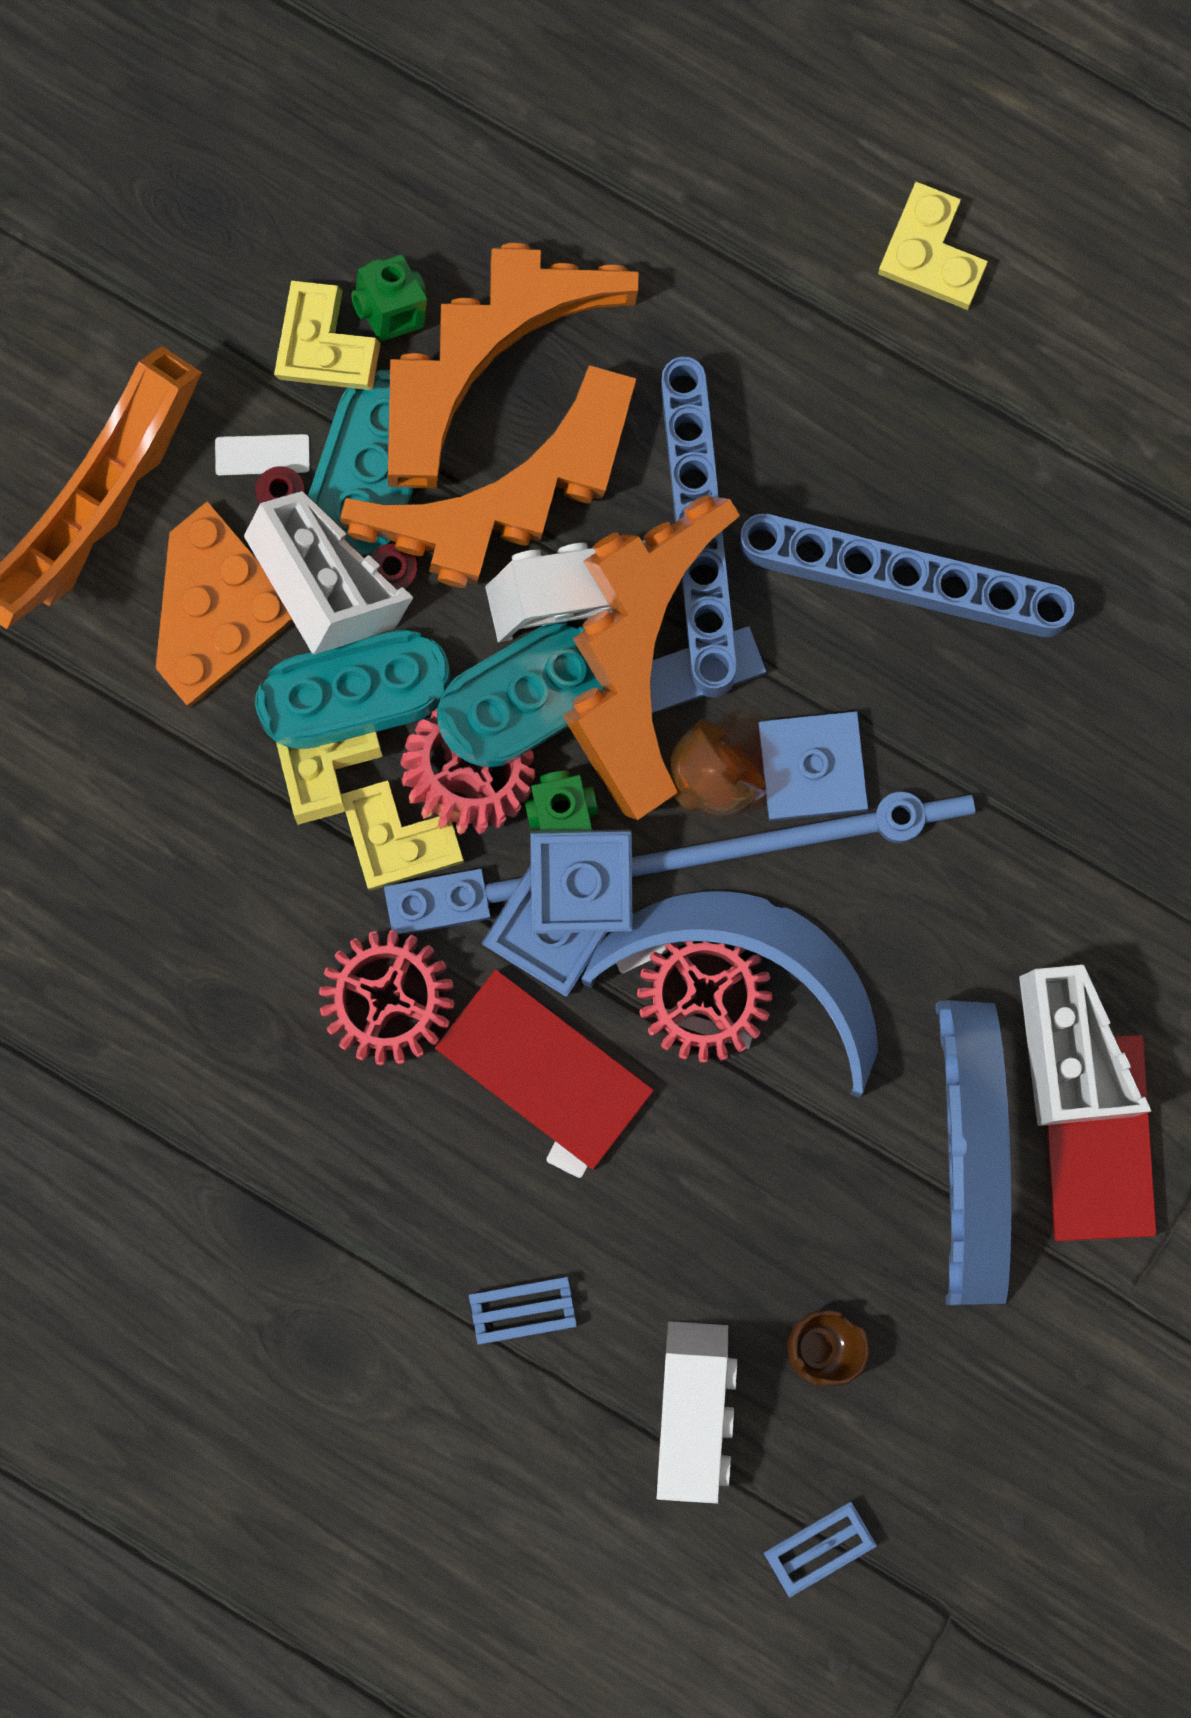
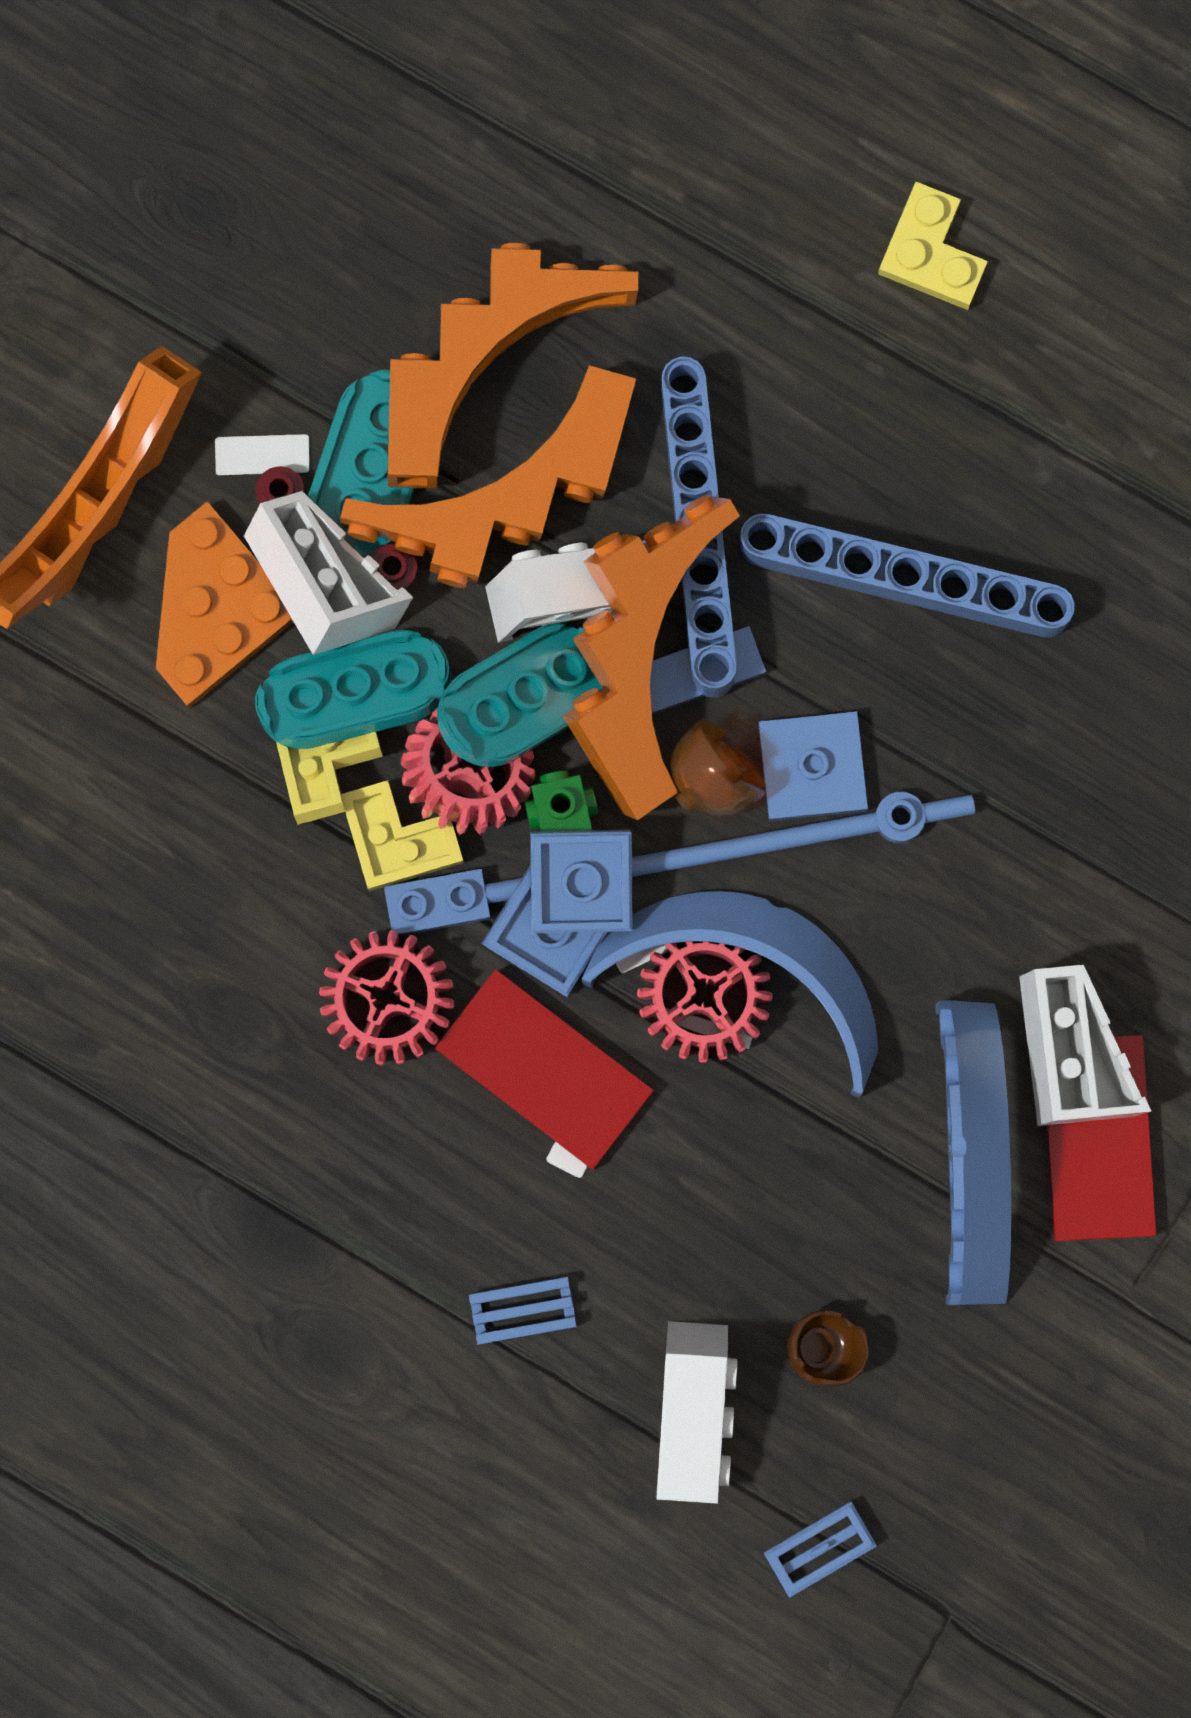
light yellow plate [274,281,381,390] -> none
green brick [352,254,427,342] -> none

